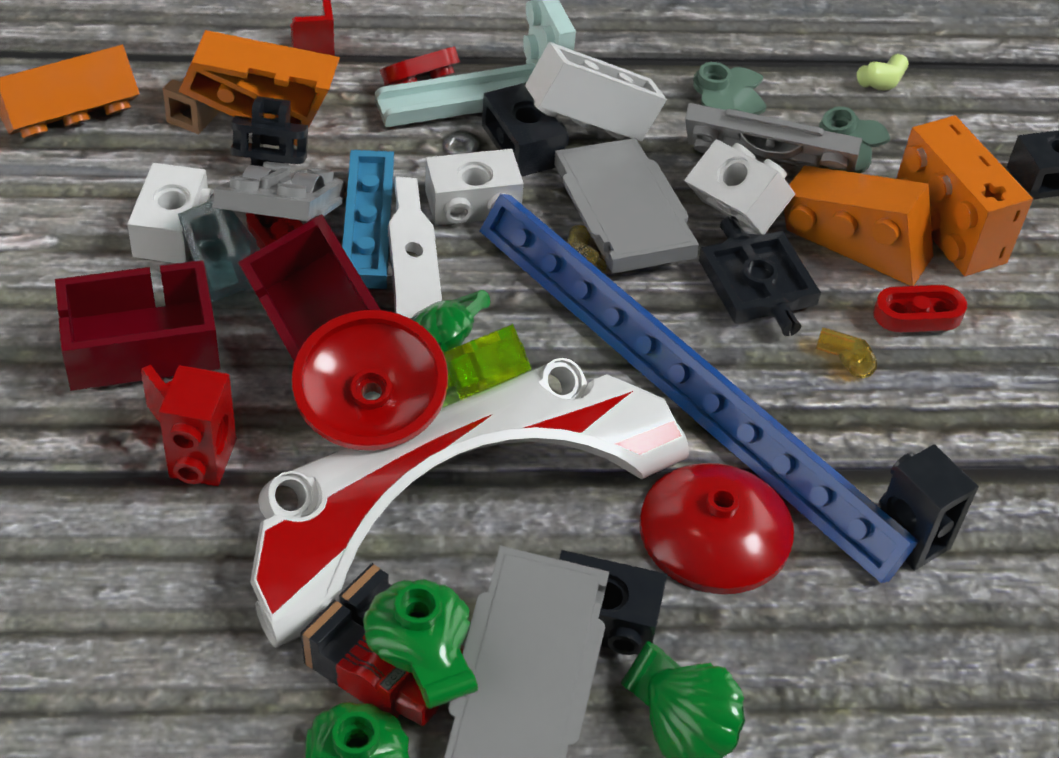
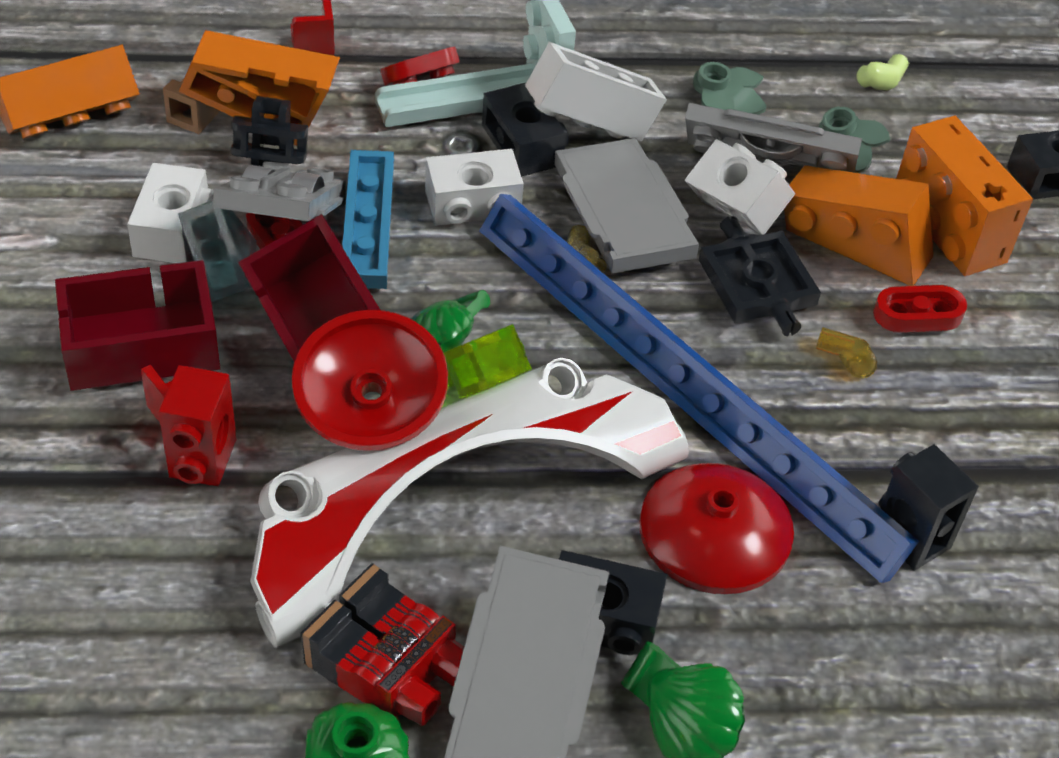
green animal [363,579,478,709] -> none
white piece [387,176,442,319] -> none

